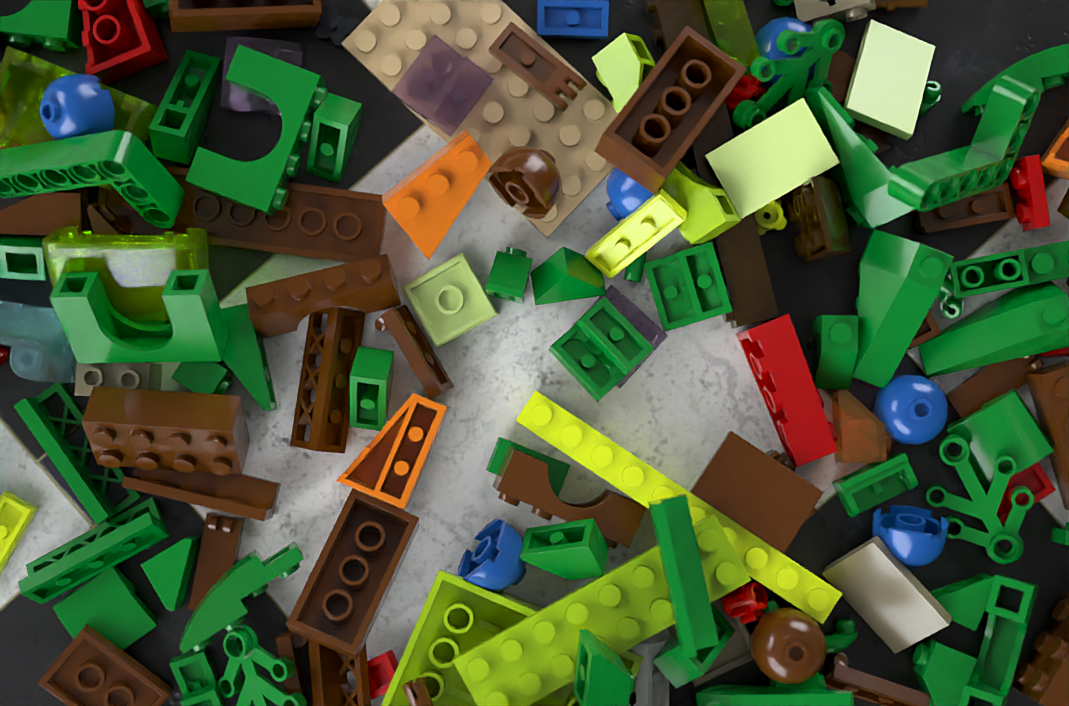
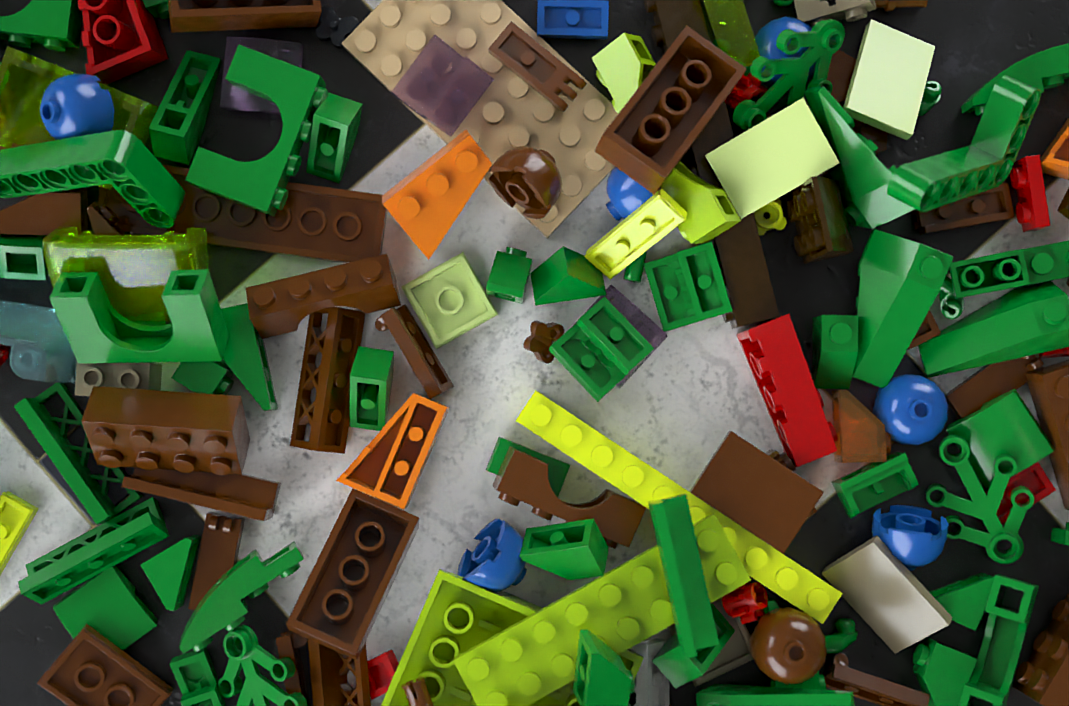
none -> reddish brown piece [523,320,565,364]

